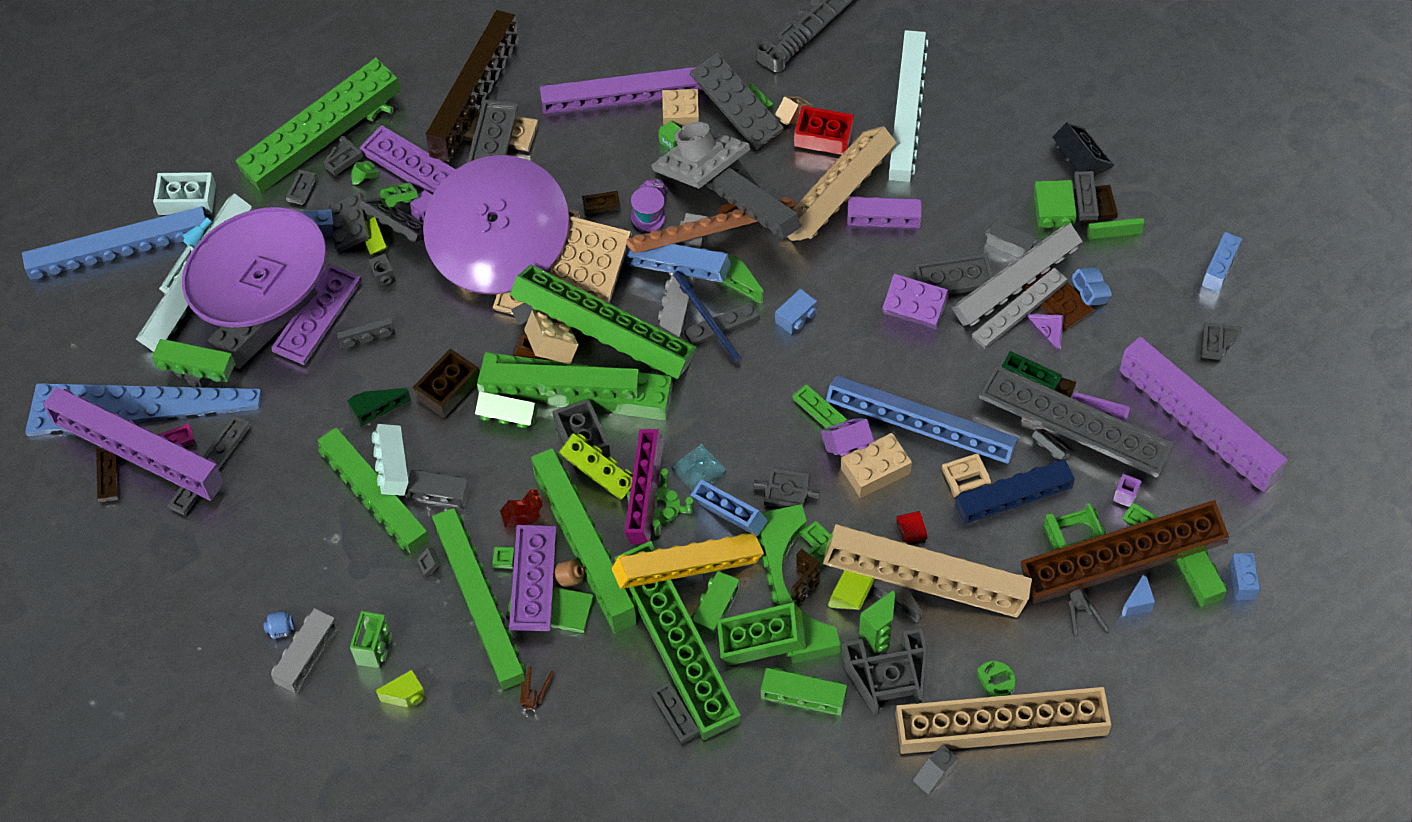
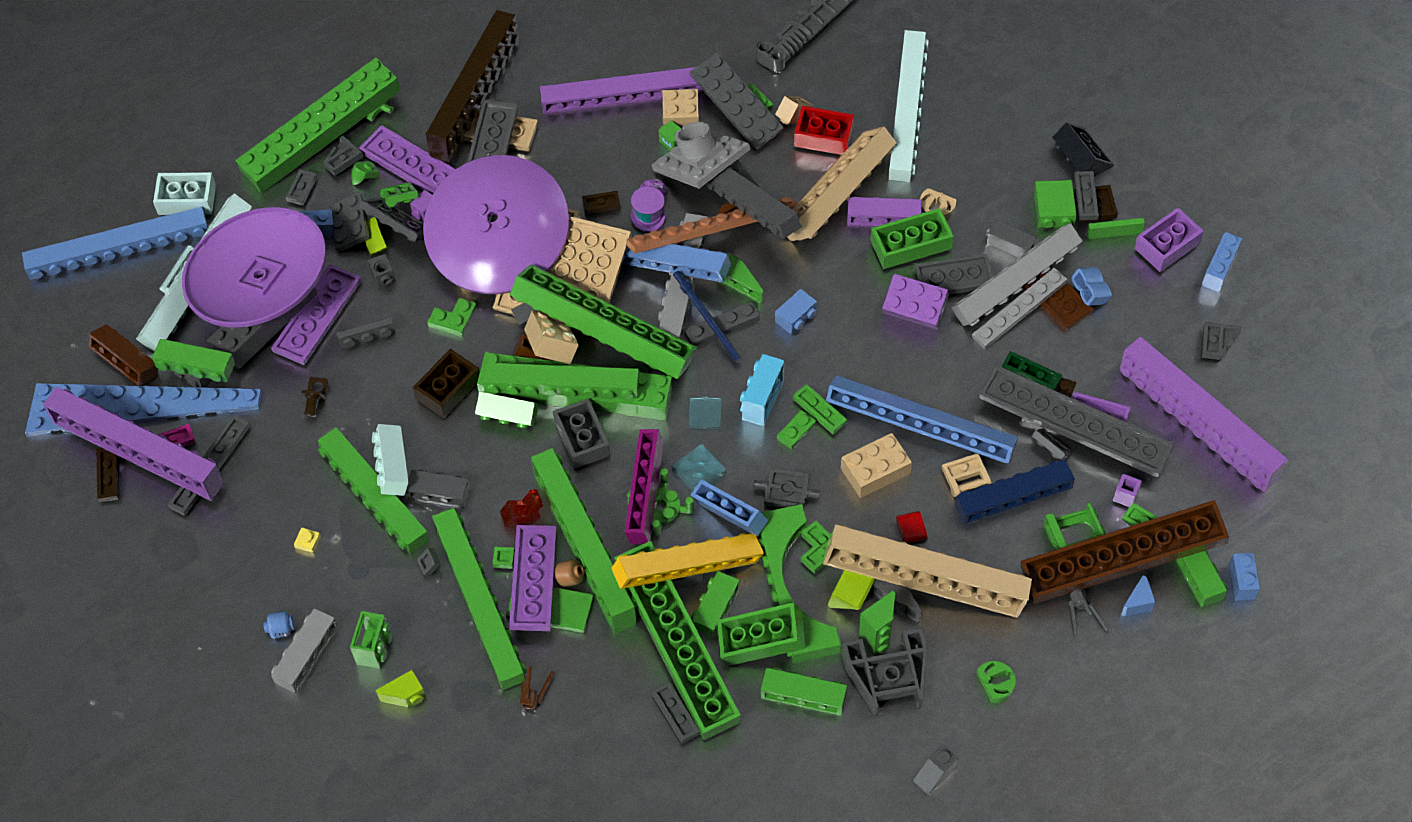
medium azure cone [183,217,212,247] -> none
dark green slope [347,388,411,427] -> none
lime brick [558,433,633,500] -> none
dark brown bracket [791,548,821,605] -> none
medium lavender brick [820,418,874,456] -> none
tan brick [895,687,1111,754] -> none
medium lavender tile [1028,314,1064,350] -> none
none -> reddish brown brick [89,324,158,387]
none -> light yellow plate [294,528,321,553]
none -> dark brown bracket [301,377,328,417]
none -> bright green plate [427,298,477,336]
none -> clear light blue piece [689,396,721,430]
none -> medium azure brick [740,354,784,426]
none -> bright green plate [777,410,816,450]
none -> bright green brick [870,208,954,269]
none -> tan piece [920,188,956,219]
none -> medium lavender brick [1134,208,1204,272]

